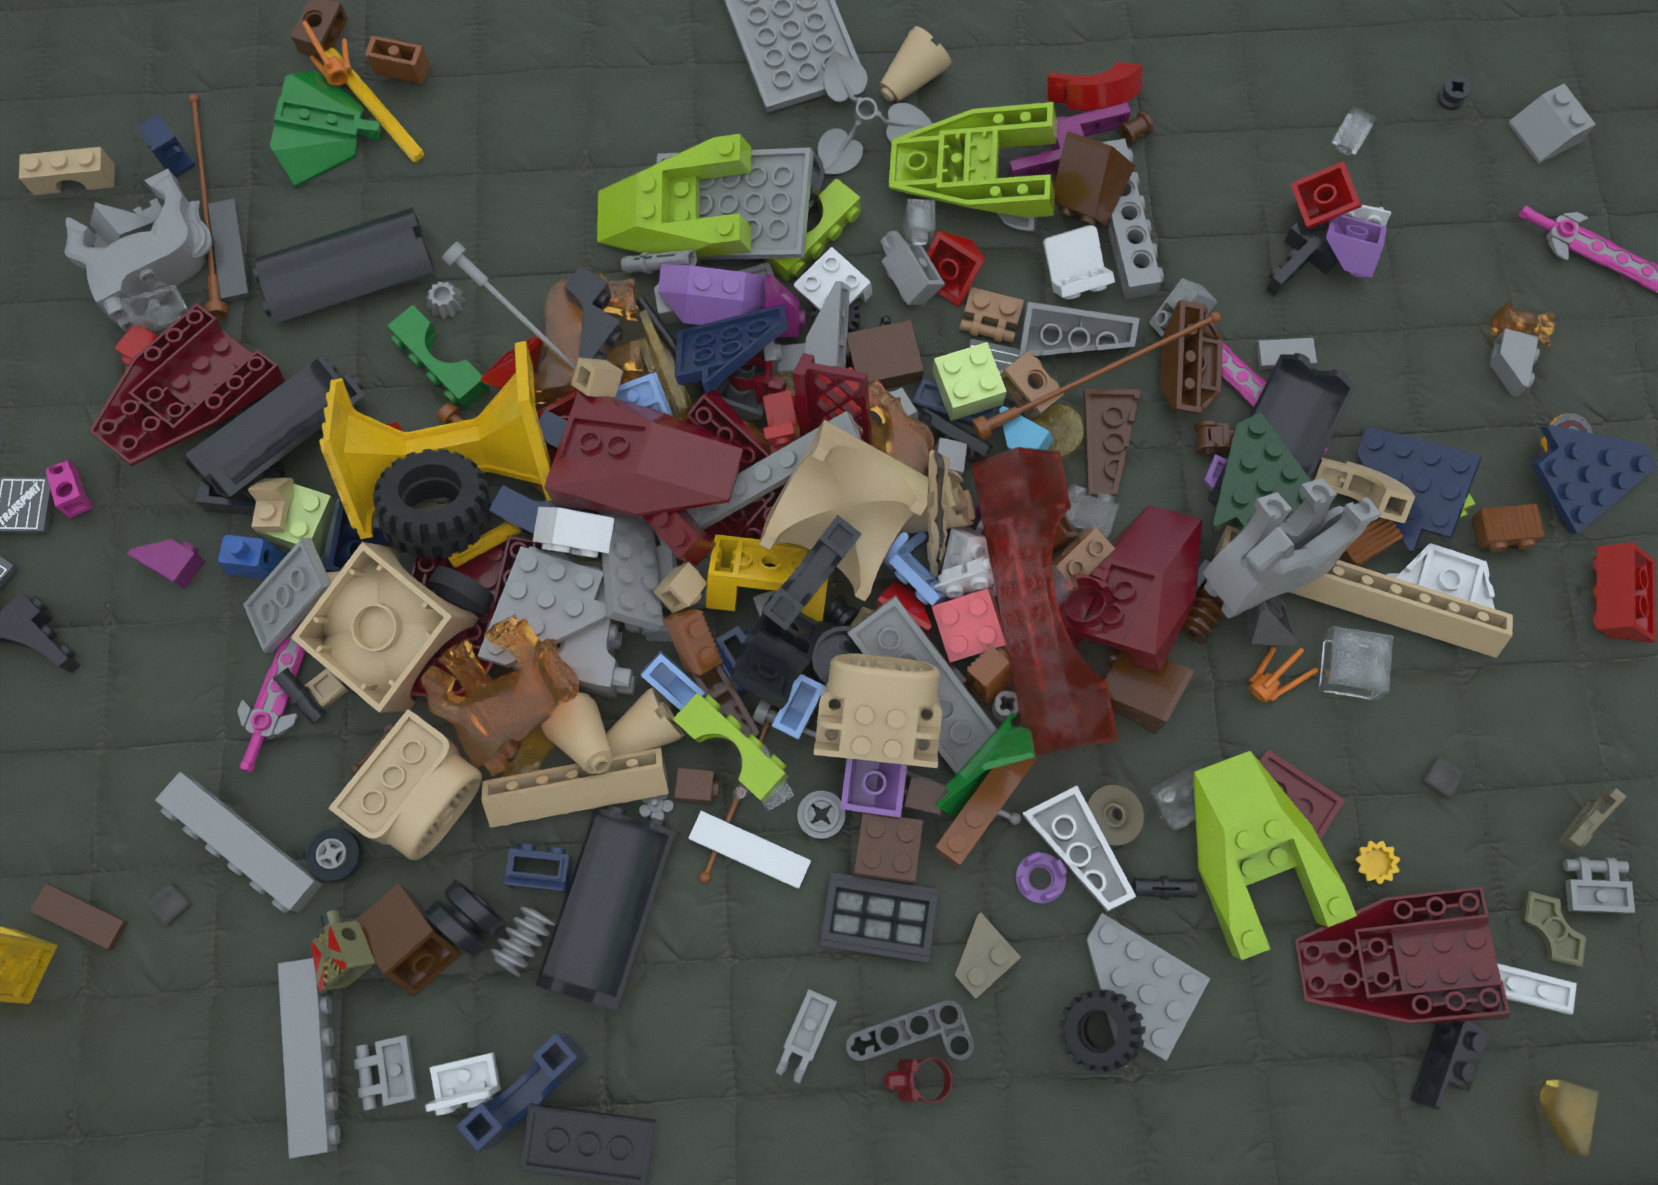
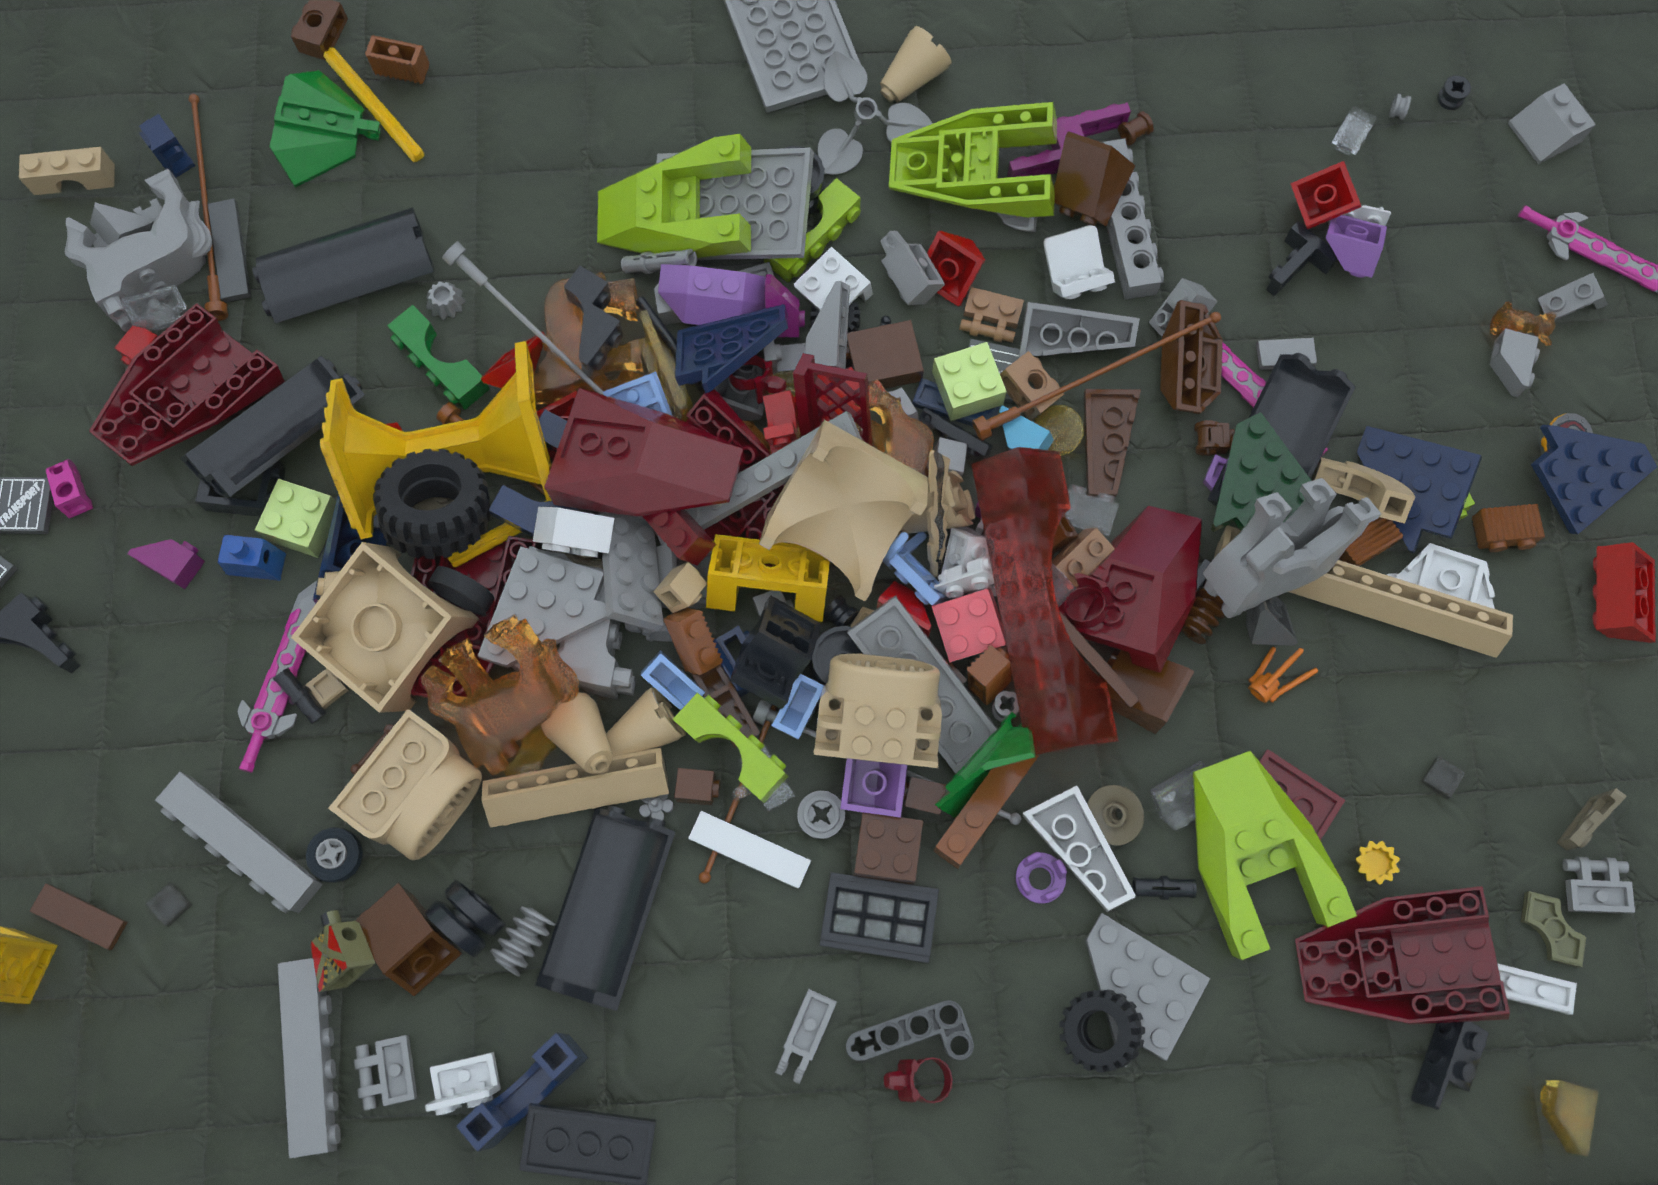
light grey tile [243,538,331,653] -> none
tan slope [248,478,294,532] -> none
orange plant [302,21,352,86] -> none
dark blue window [503,844,573,894] -> none
tan brick [571,358,623,398] -> none
black arch [762,515,862,630] -> none
clear slope [902,199,935,245] -> none
dark tan wing [954,912,1021,999] -> none
red arch [1047,62,1142,110] -> none
clear brick [1319,626,1393,700] -> none
none -> reddish brown tile [1048,609,1139,708]
none -> light grey bush [1389,93,1411,120]
none -> light grey bracket [1538,273,1608,322]

